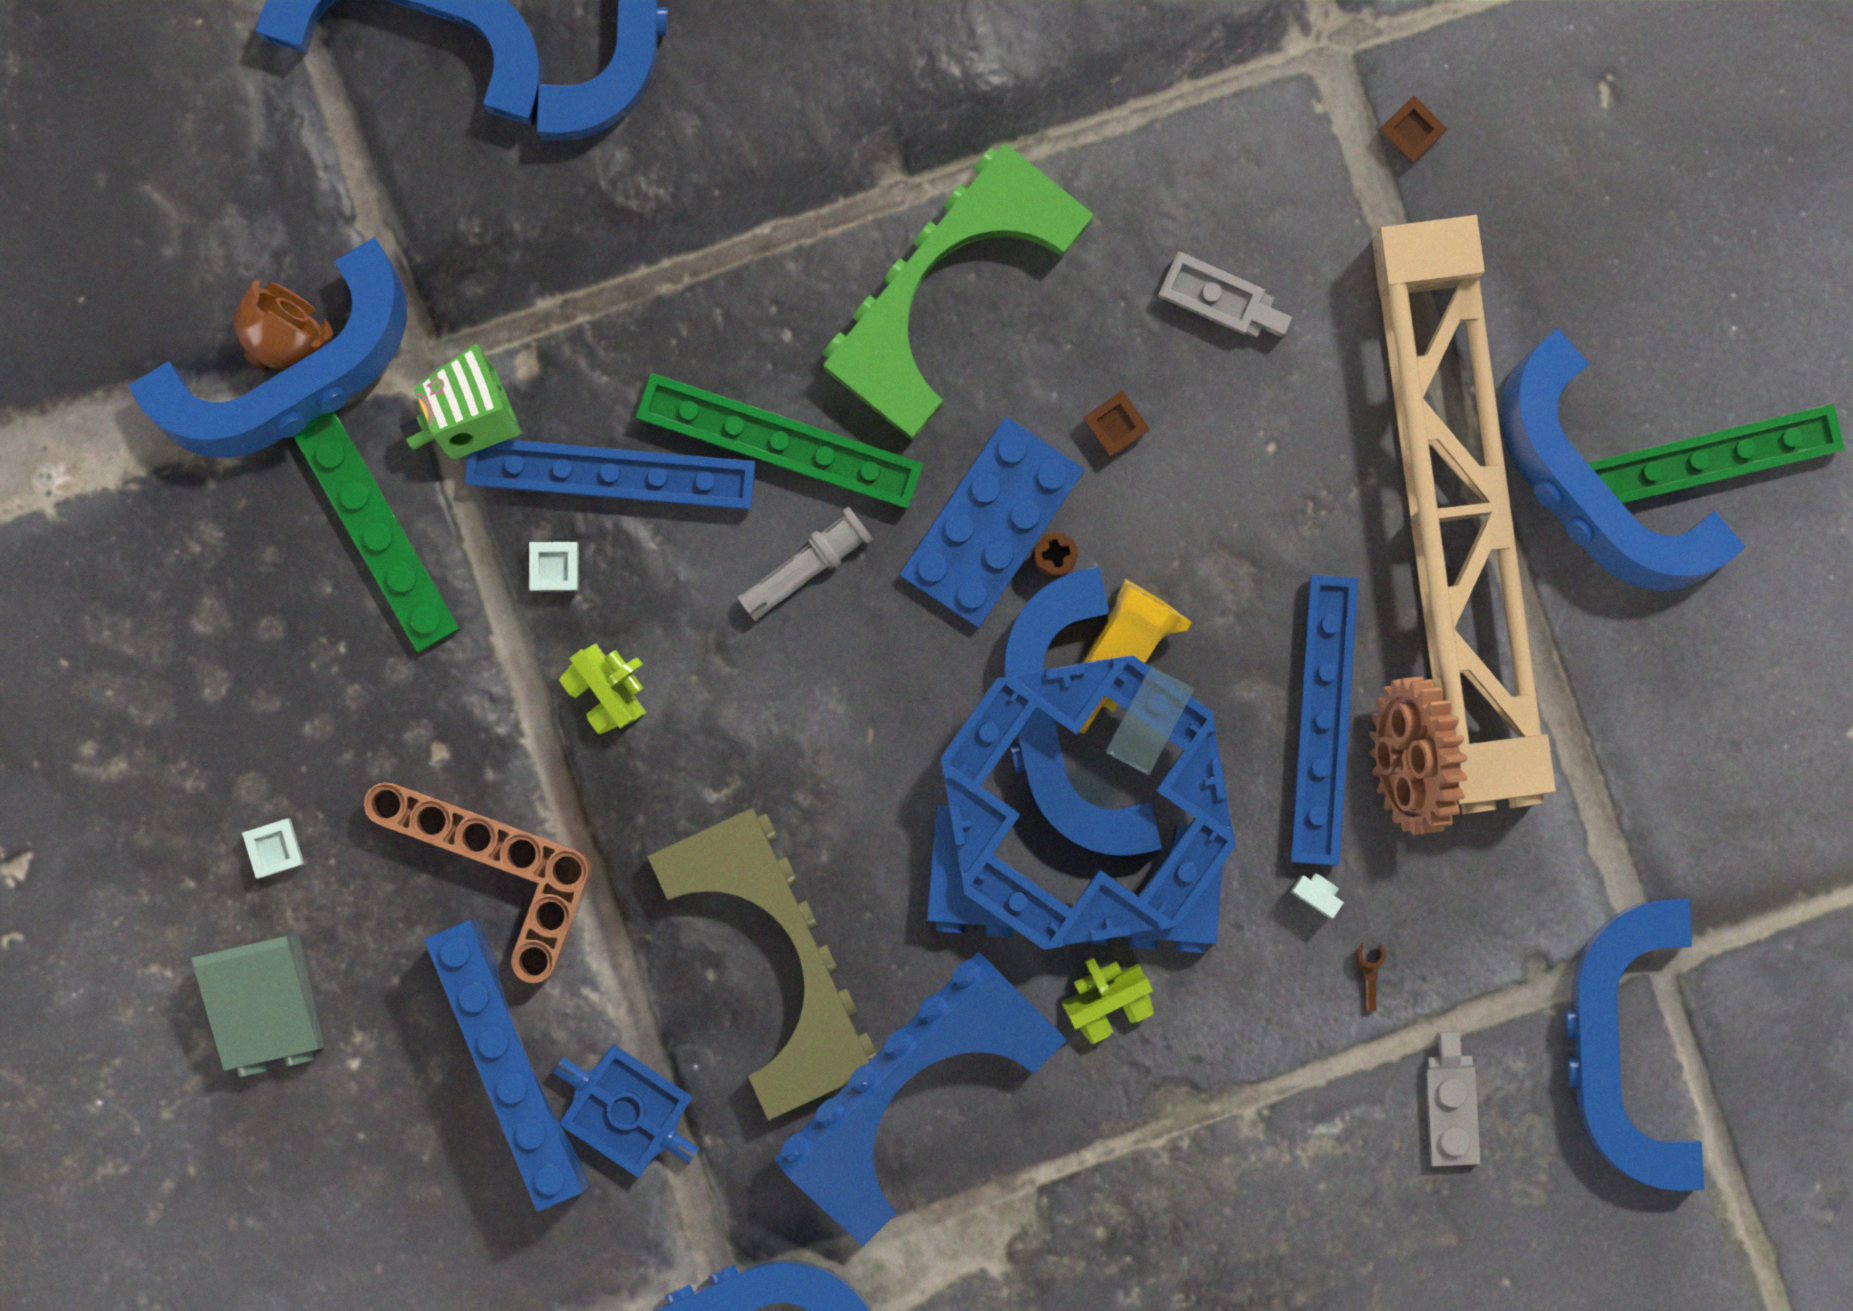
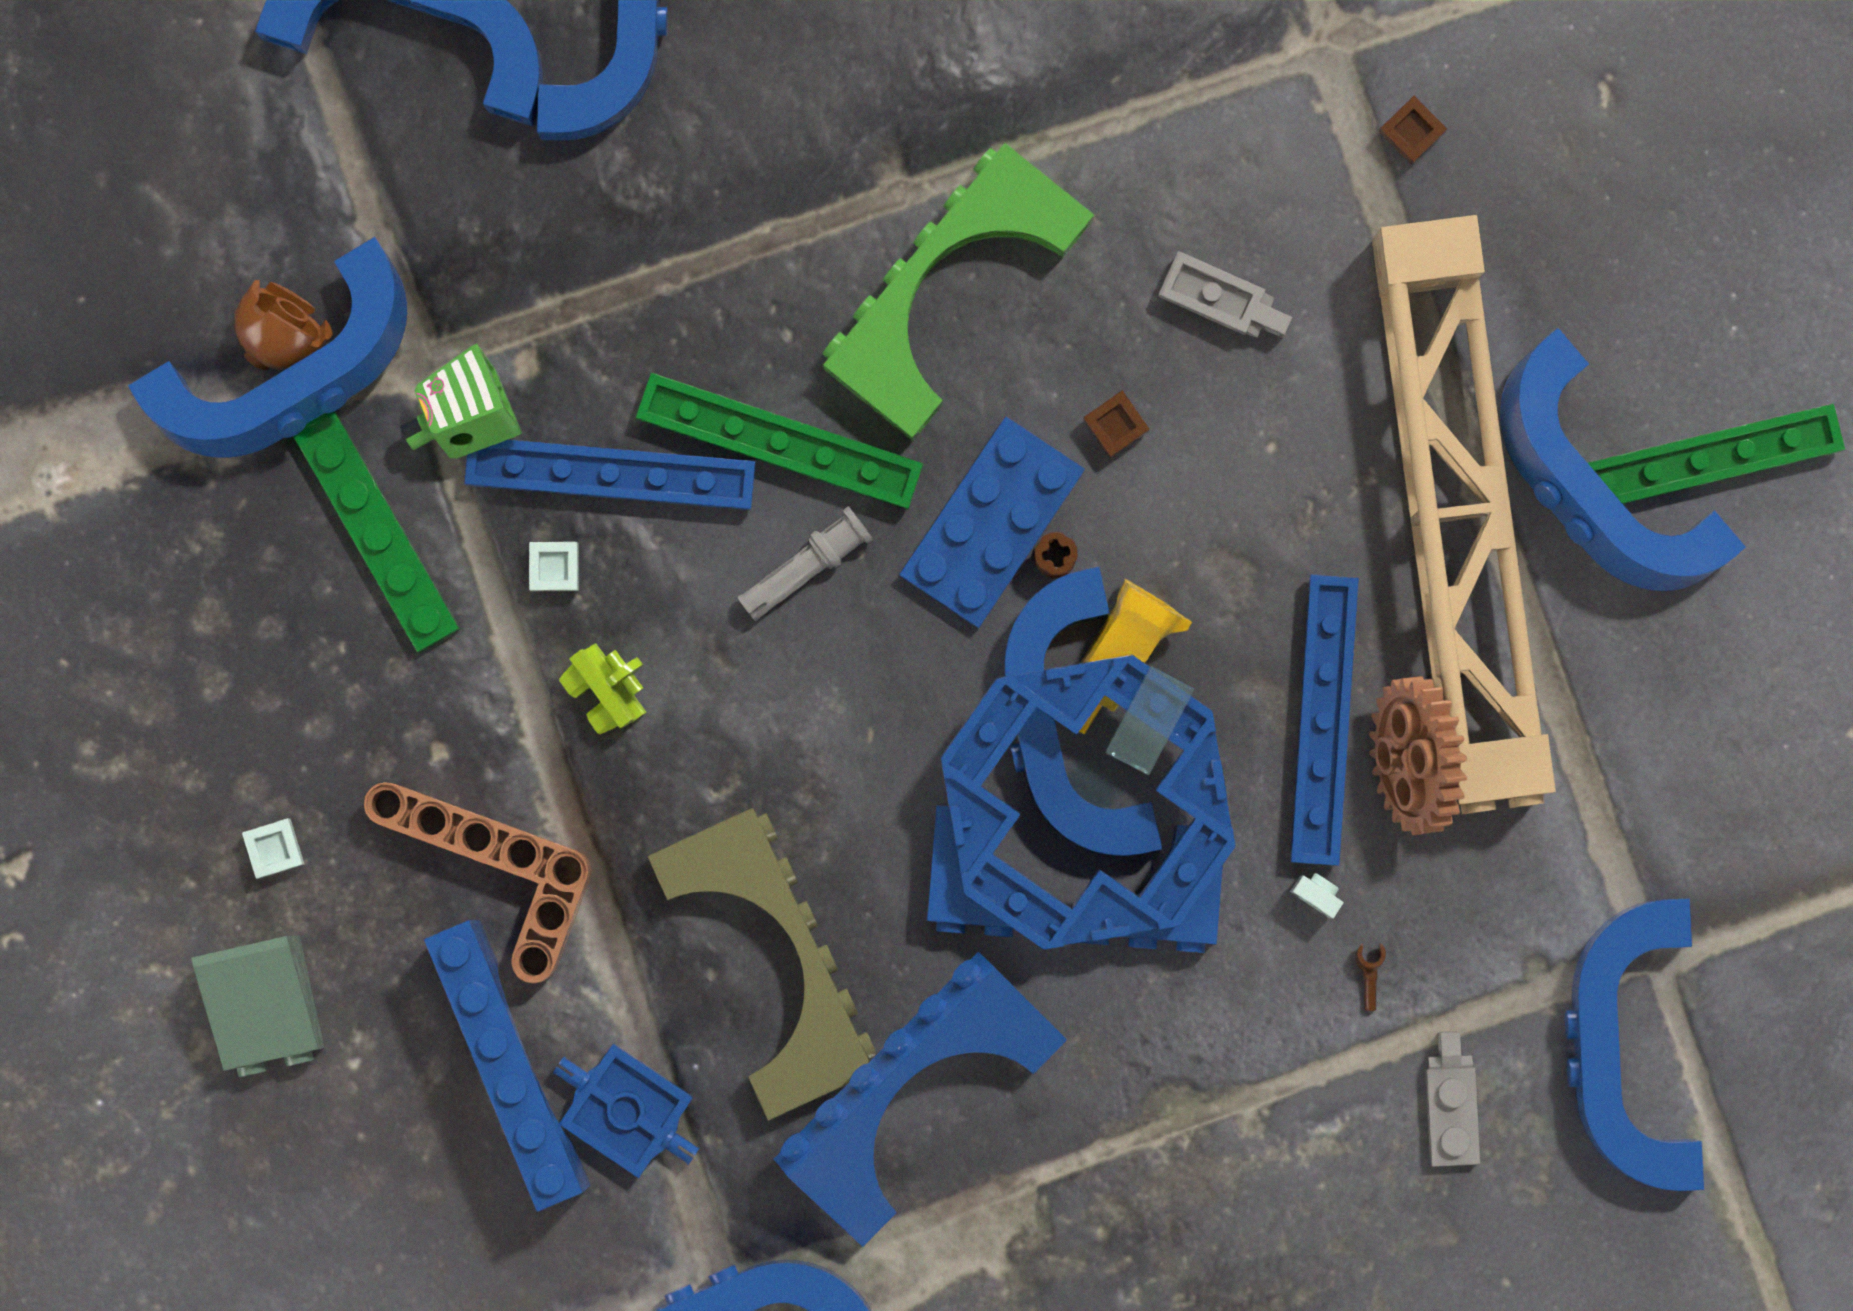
lime hips [1061,957,1154,1044] -> none

